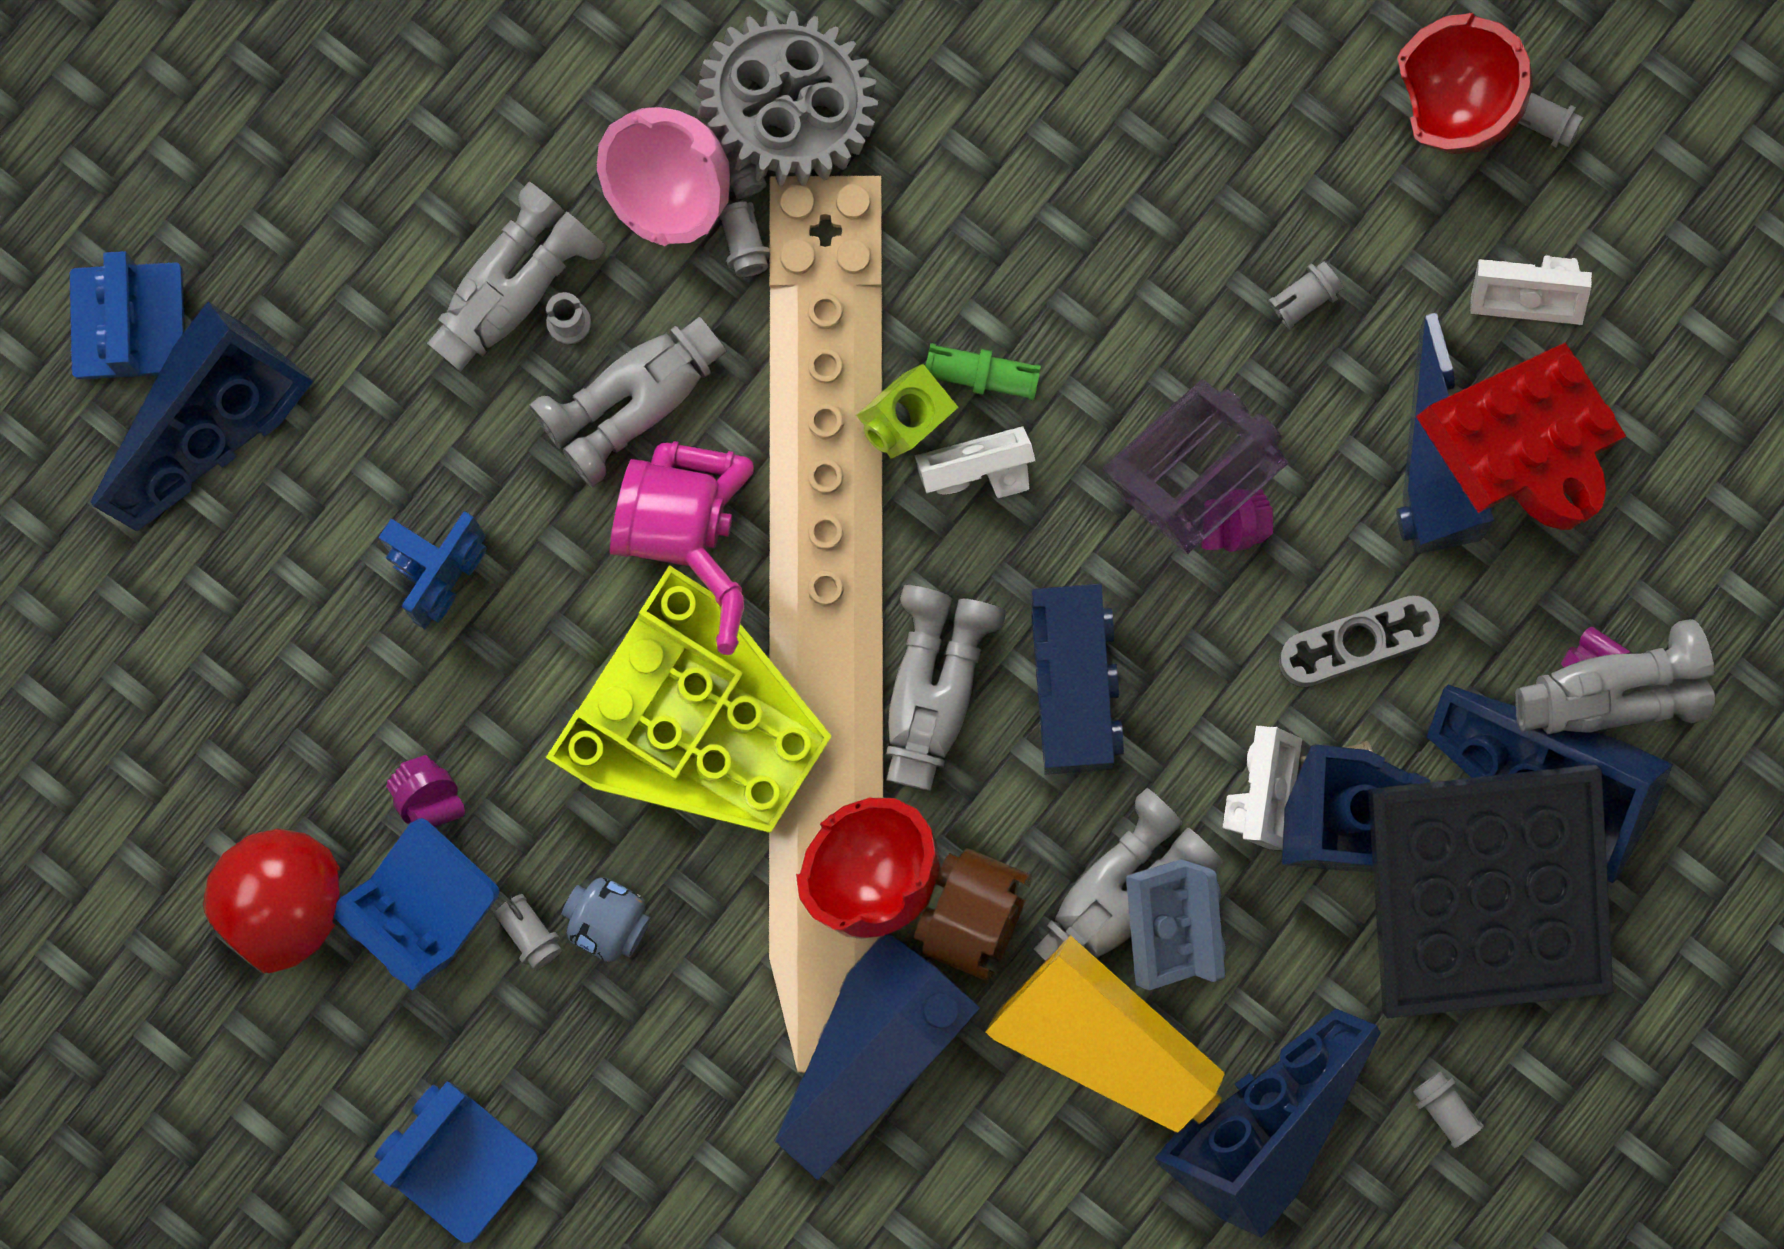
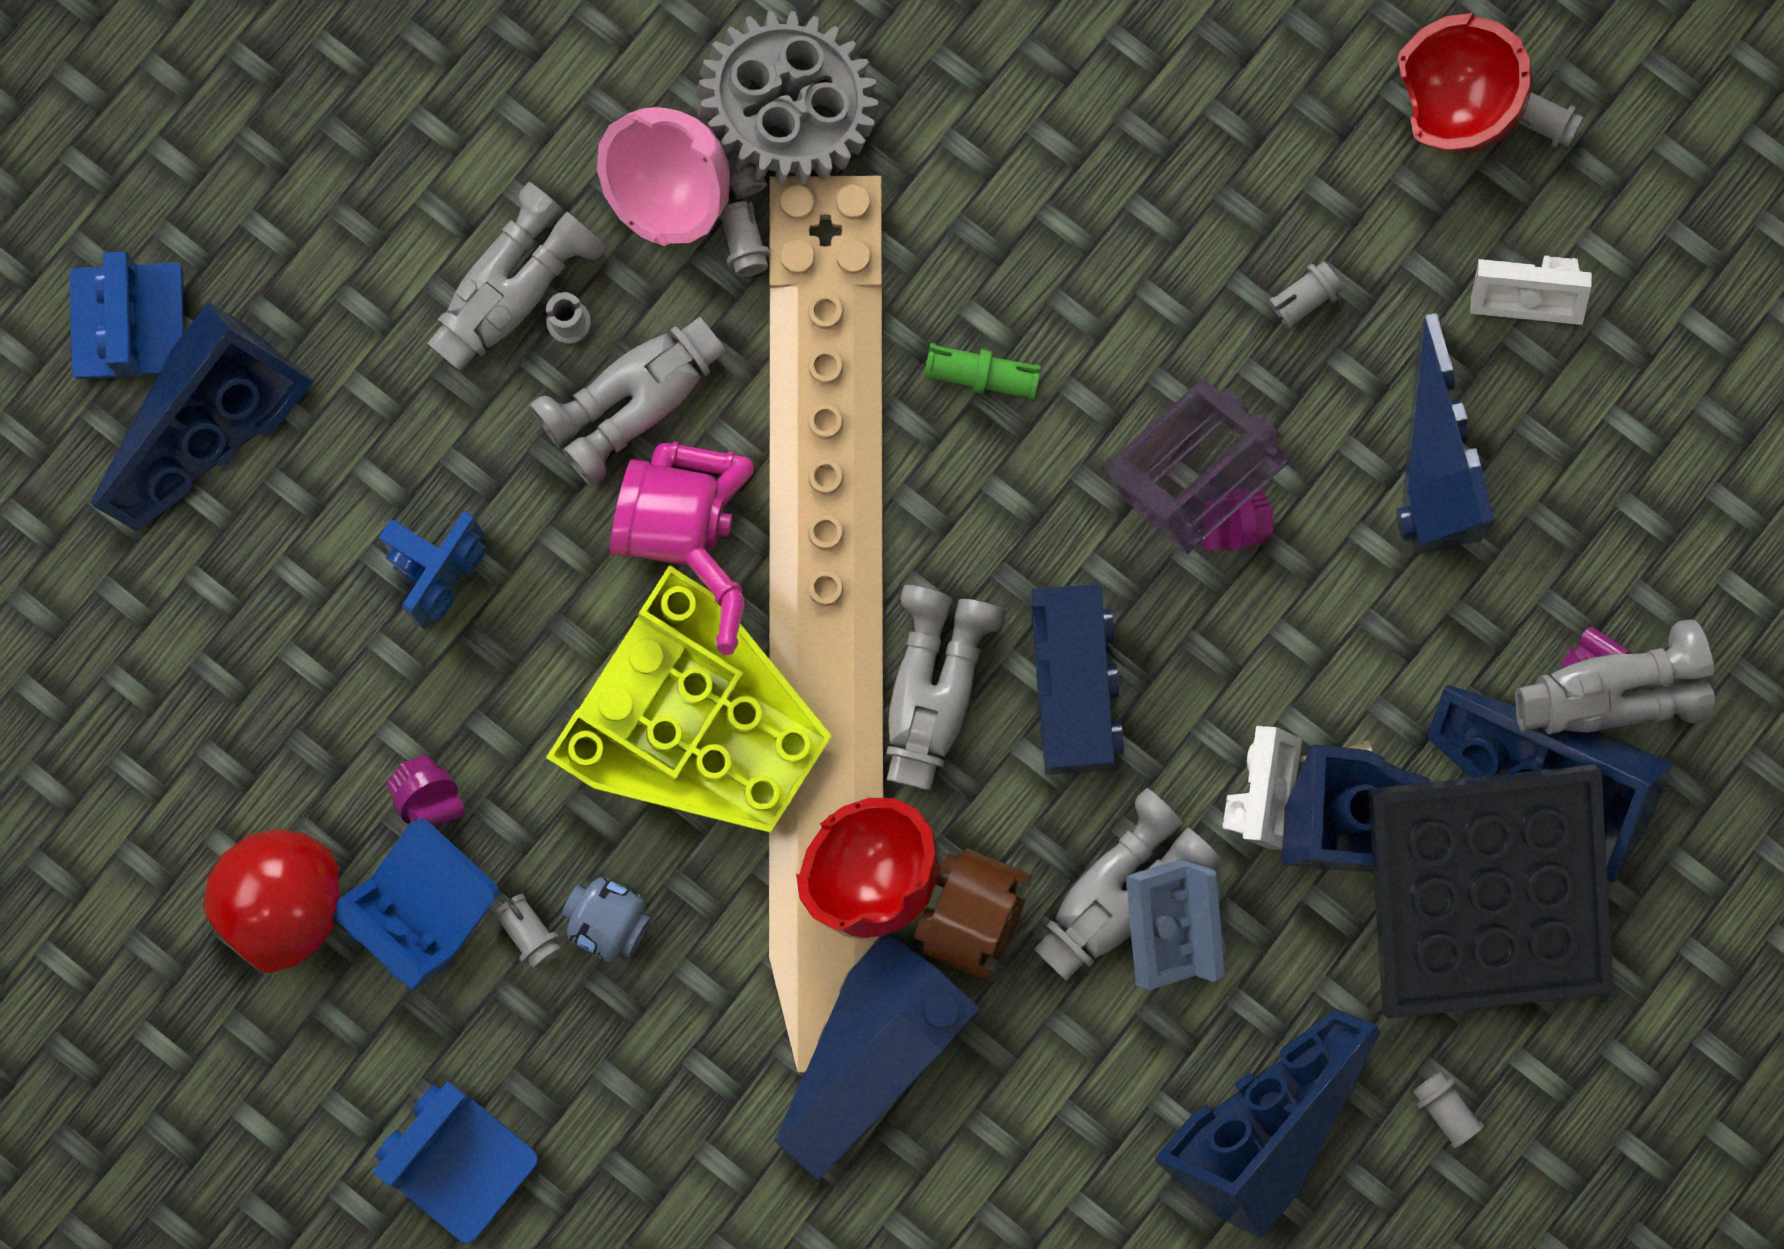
lime brick [856,364,958,459] -> none
white hinge [915,426,1035,498] -> none
yellow slope [985,935,1225,1133] -> none
light grey beam [1279,596,1440,687] -> none
red plate [1416,342,1626,530] -> none

